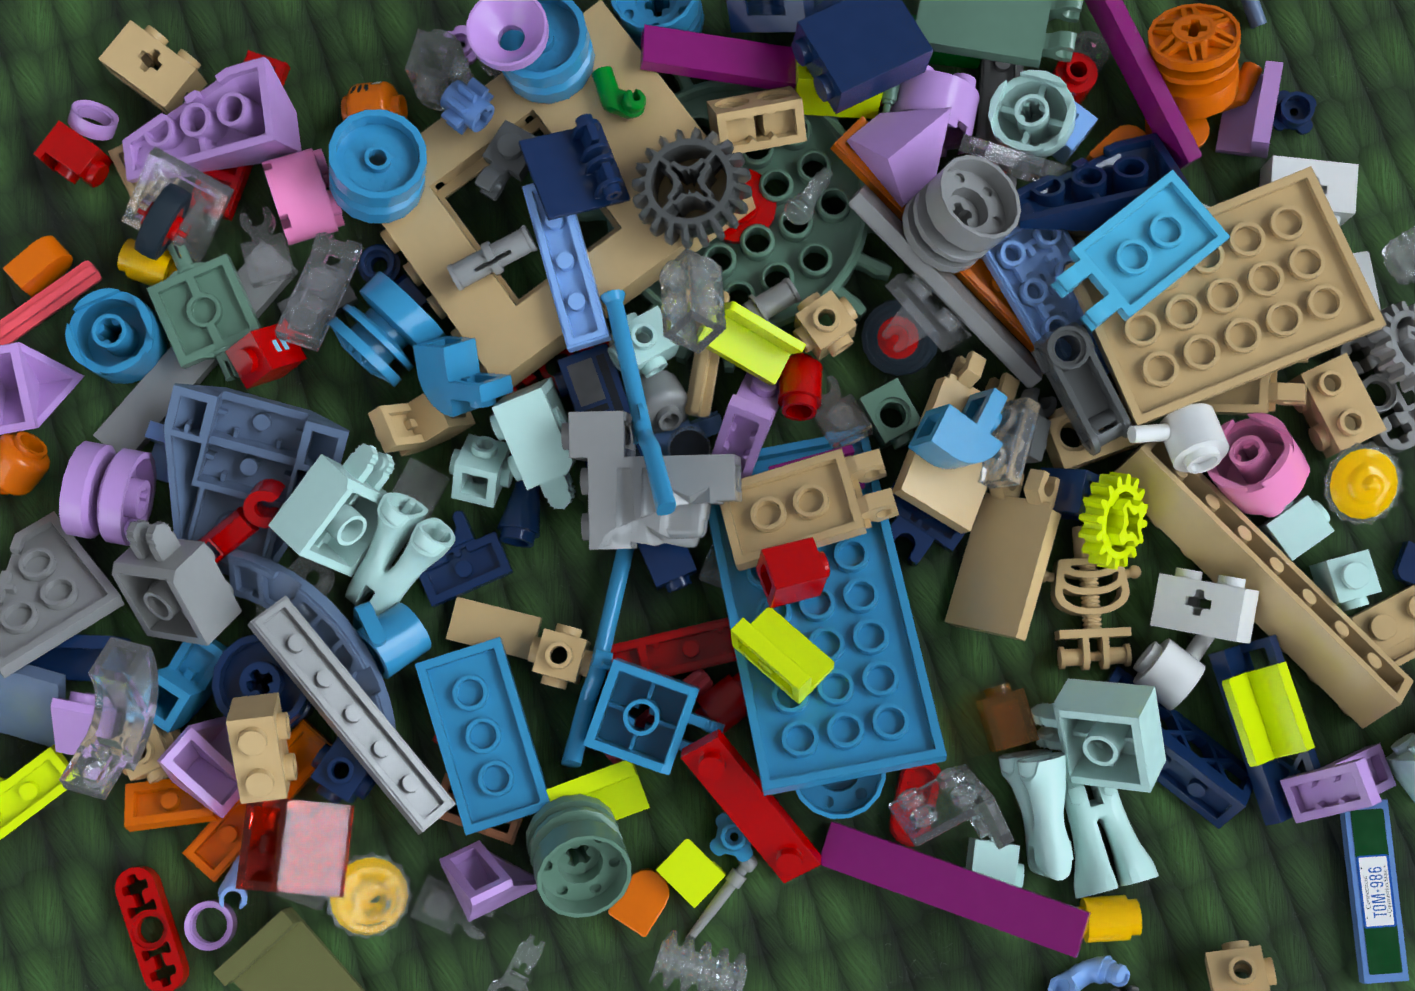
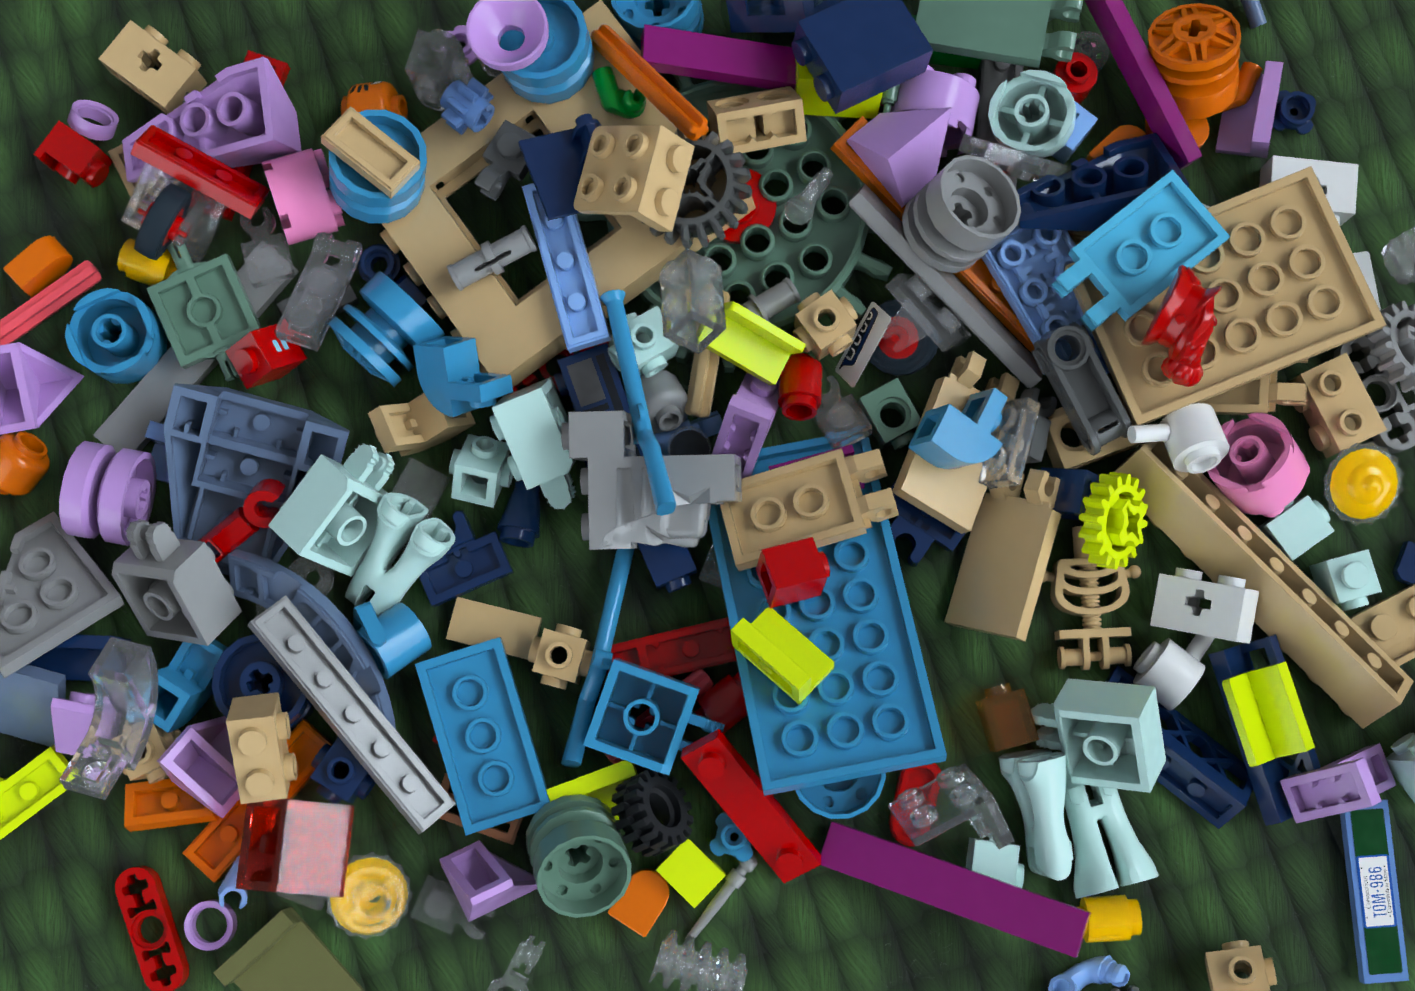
none -> red tile [130,125,270,219]
none -> tan tile [321,106,420,199]
none -> tan bracket [574,125,695,232]
none -> orange axle [590,25,709,141]
none -> black tyre [611,769,693,857]
none -> white sticker [835,302,891,387]
none -> red piece [1141,265,1222,387]

